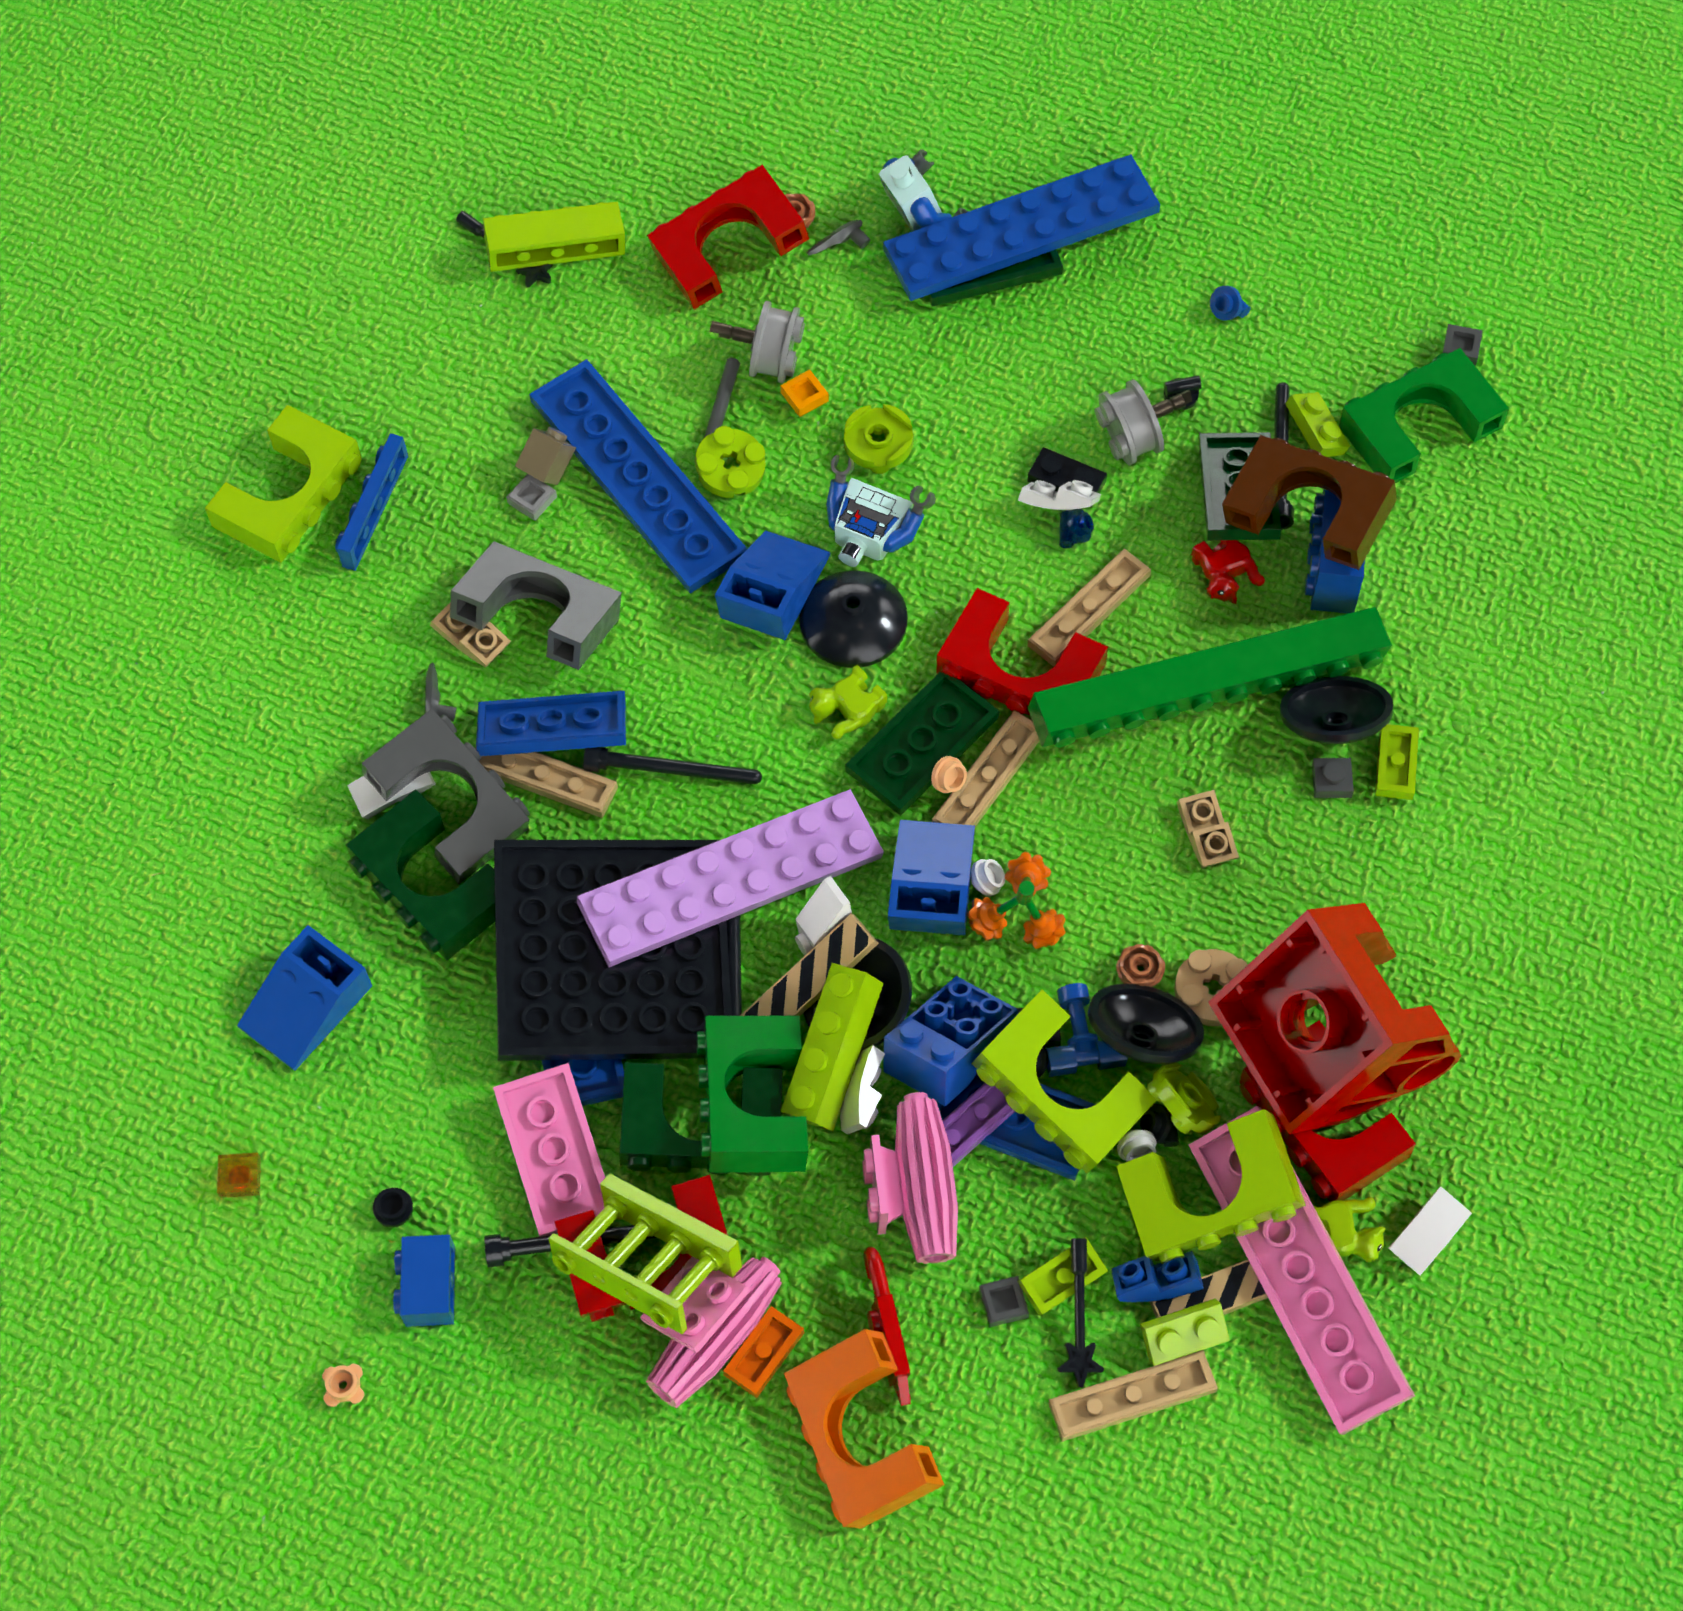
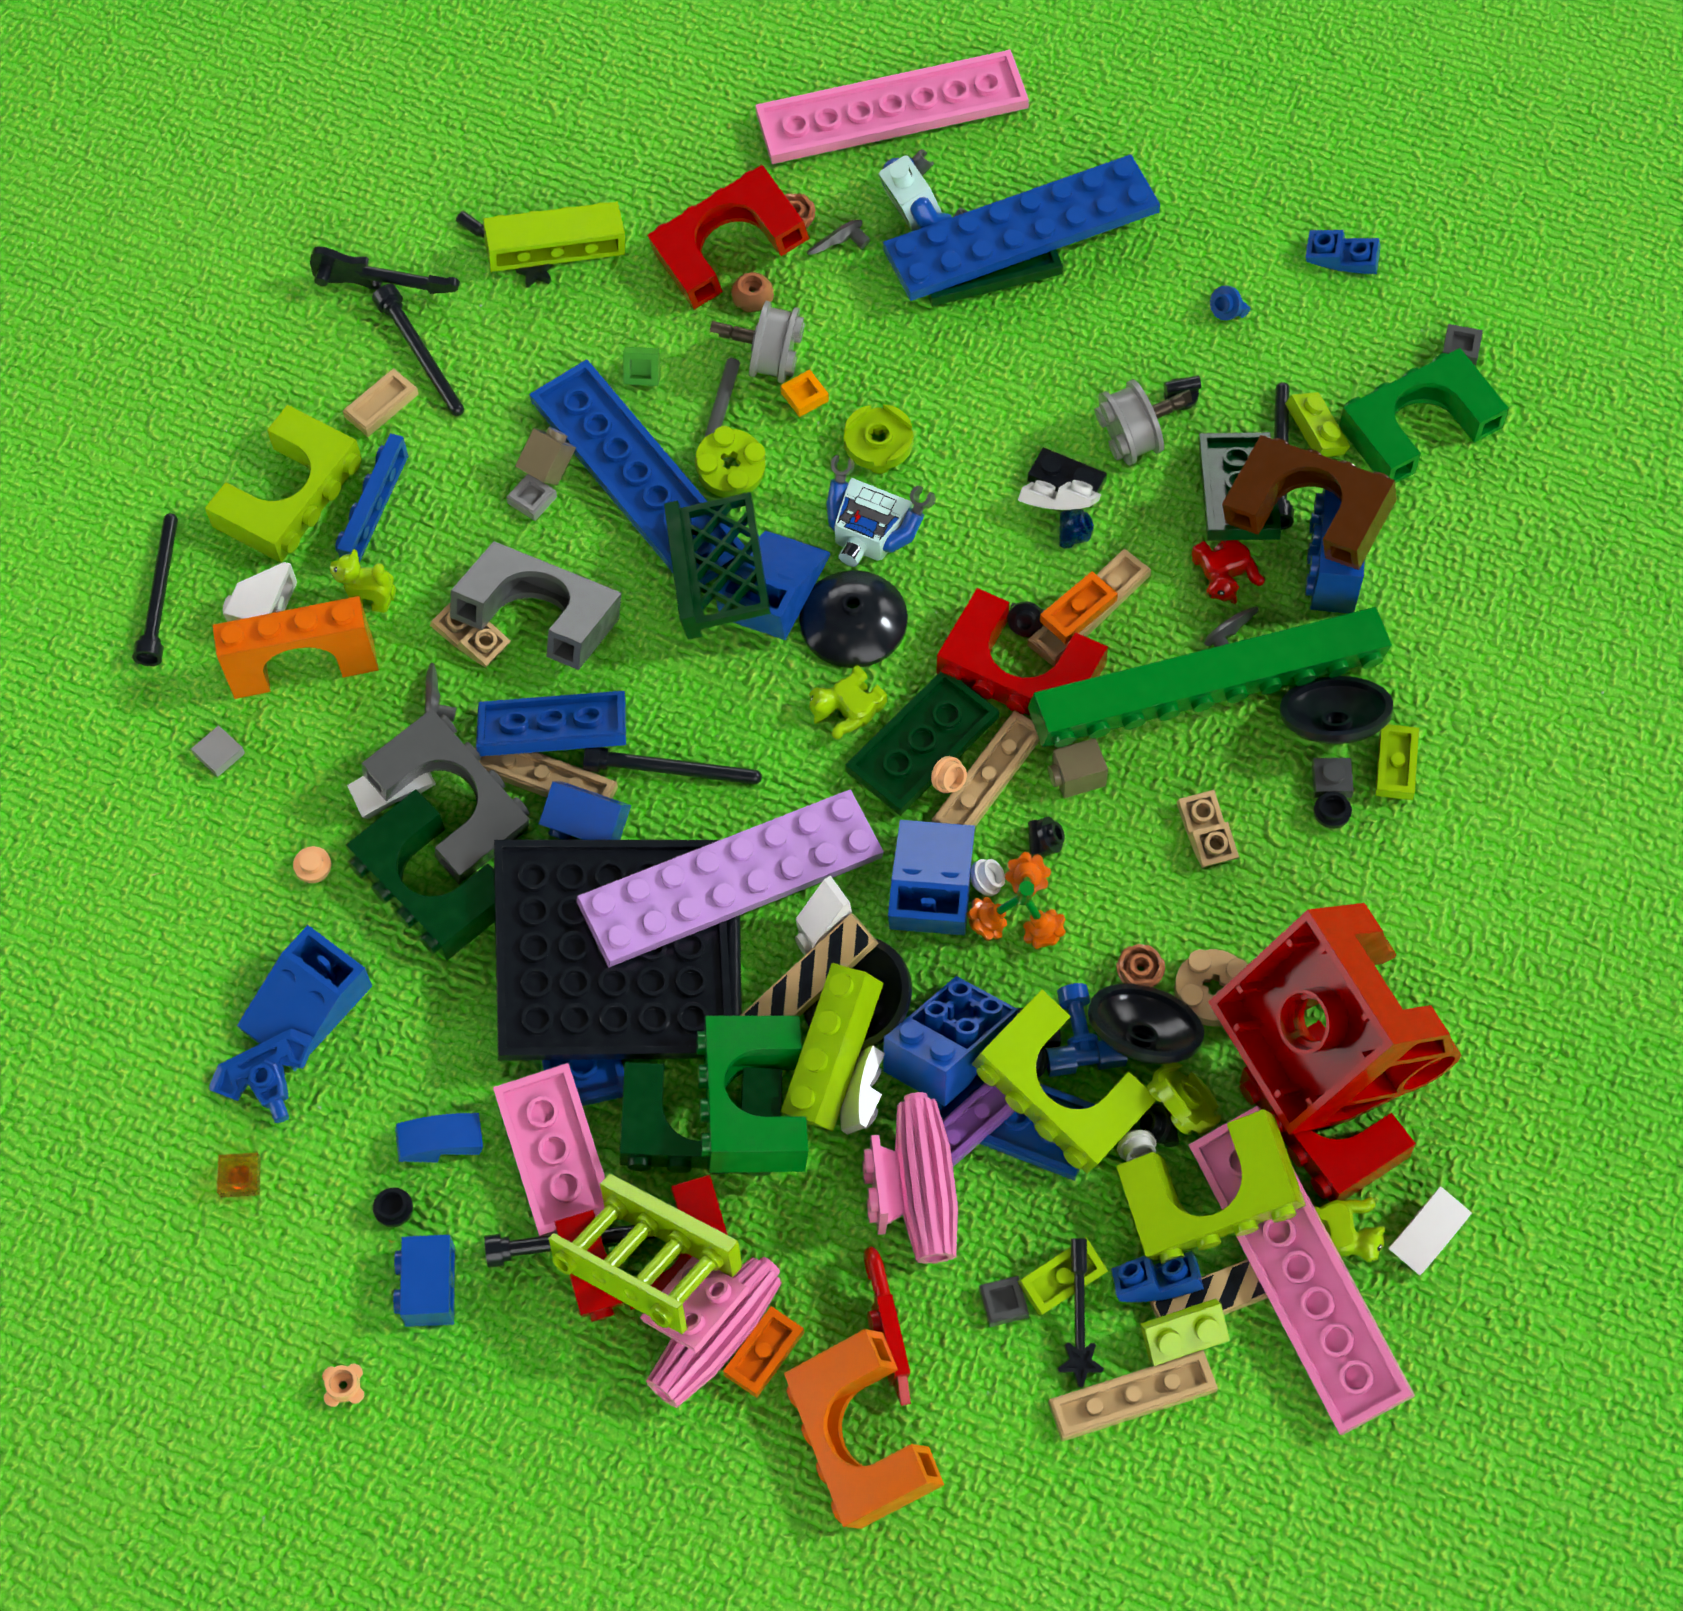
none -> black piece [132,513,178,666]
none -> light grey tile [191,725,245,777]
none -> blue piece [209,1028,315,1123]
none -> orange arch [212,596,379,699]
none -> white slope [223,562,297,622]
none -> light nougat plate [293,846,332,883]
none -> black piece [310,246,460,294]
none -> lime animal [330,549,397,613]
none -> tan tile [343,368,419,437]
none -> black piece [372,284,464,416]
none -> blue slope [395,1113,483,1162]
none -> blue brick [539,781,631,840]
none -> bright green tile [623,347,660,386]
none -> dark green fence [664,492,771,640]
none -> nougat plate [731,272,774,312]
none -> bright pink plate [755,50,1029,164]
none -> black plate [1007,601,1045,637]
none -> black plate [1028,817,1065,859]
none -> orange plate [1040,571,1118,644]
none -> dark tan brick [1048,738,1108,798]
none -> dark grey bar [1204,606,1258,647]
none -> blue slope [1306,230,1381,274]
none -> black plate [1313,792,1352,829]

